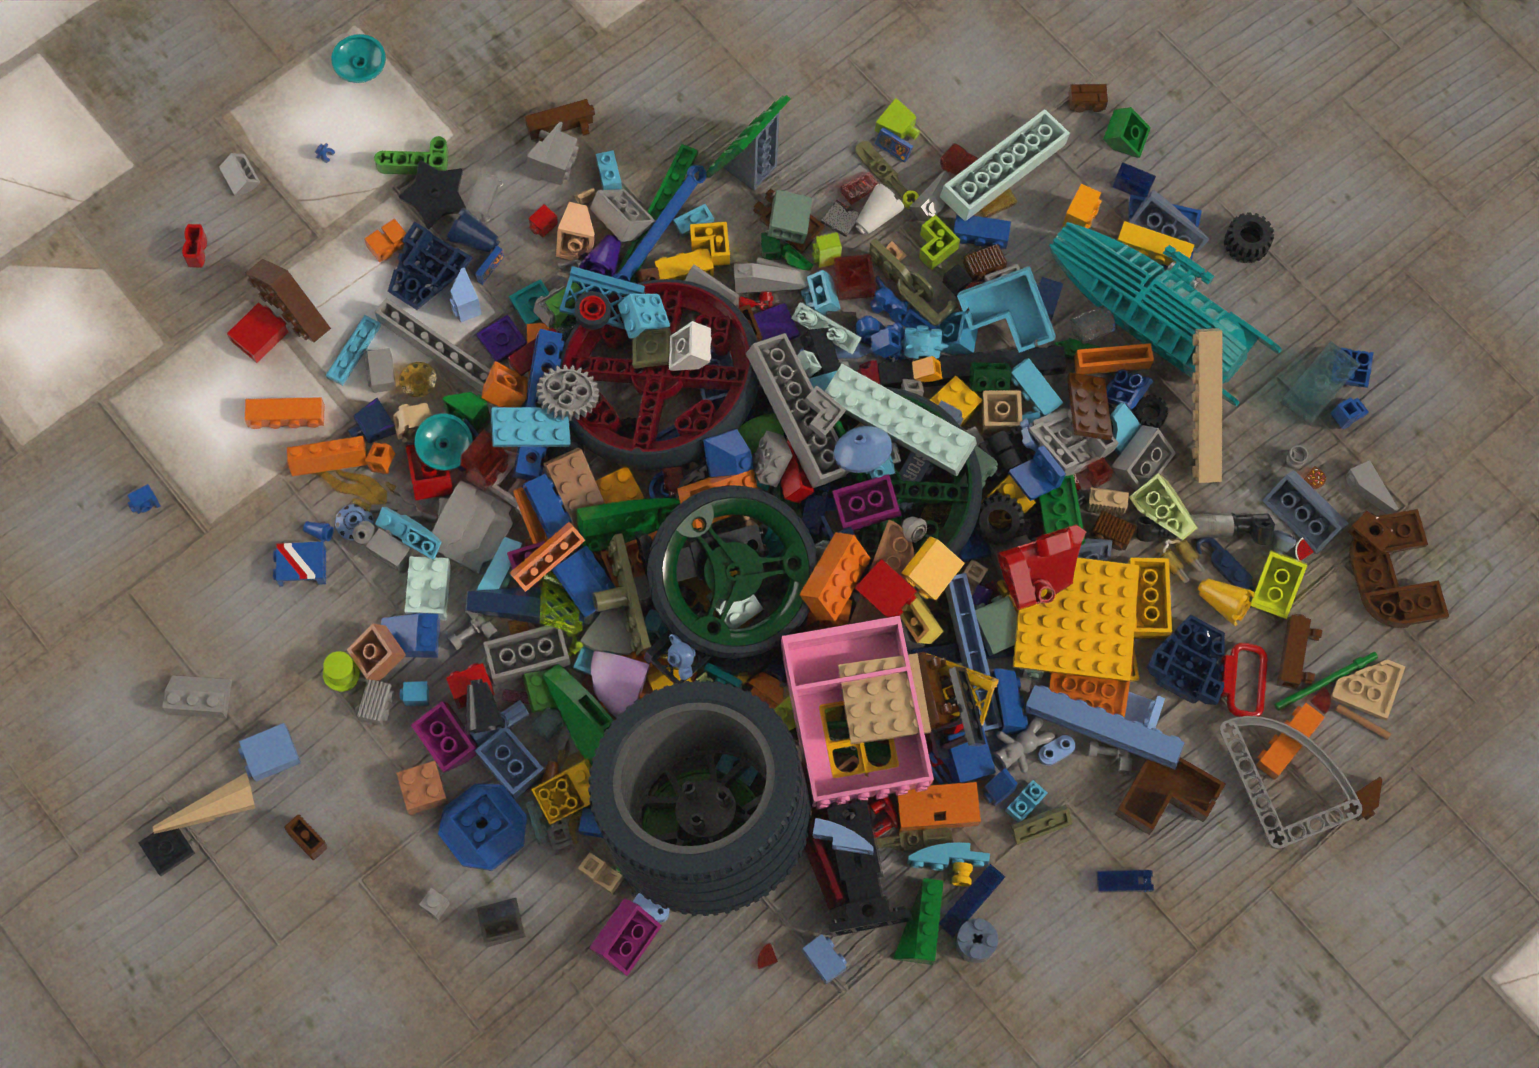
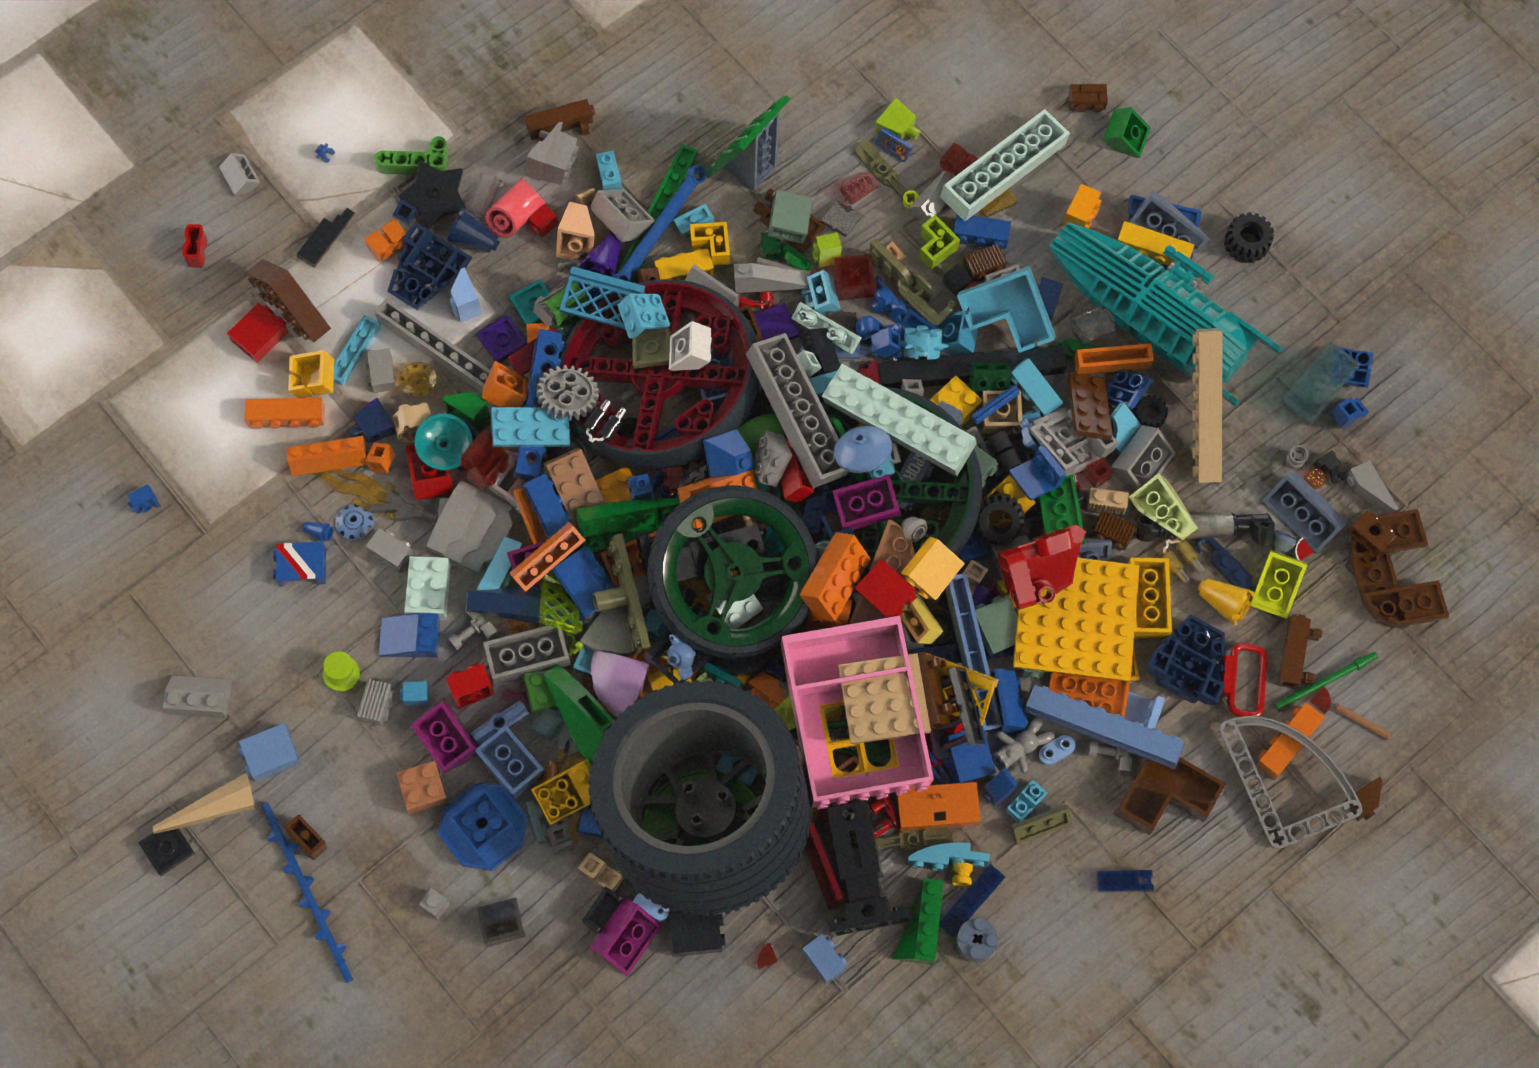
teal dish [331,34,386,83] -> none
nougat brick [347,624,406,681] -> none
light grey brick [352,521,375,544] -> none
medium azure slope [375,507,441,559] -> none
black cone [465,679,505,735] -> none
blue tile [475,246,504,285] -> none
wheel [575,291,611,330] -> none
light grey plate [804,385,846,438] -> none
light blue slope [813,818,873,855] -> none
white cone [855,184,905,234] -> none
light orange brick [912,356,942,382] -> none
clear blue brick [1112,162,1156,198] -> none
tan plate [1330,659,1405,721] -> none
none -> blue plant [261,802,354,983]
none -> yellow piece [288,350,334,398]
none -> black piece [297,208,355,268]
none -> dark blue brick [392,199,418,226]
none -> coral brick [486,178,546,238]
none -> black piece [582,399,627,443]
none -> black panel [582,886,623,934]
none -> blue brick [626,473,653,500]
none -> black brick [669,912,726,957]
none -> blue axle [972,385,1020,424]
none -> pearl dark grey piece [1313,450,1346,485]

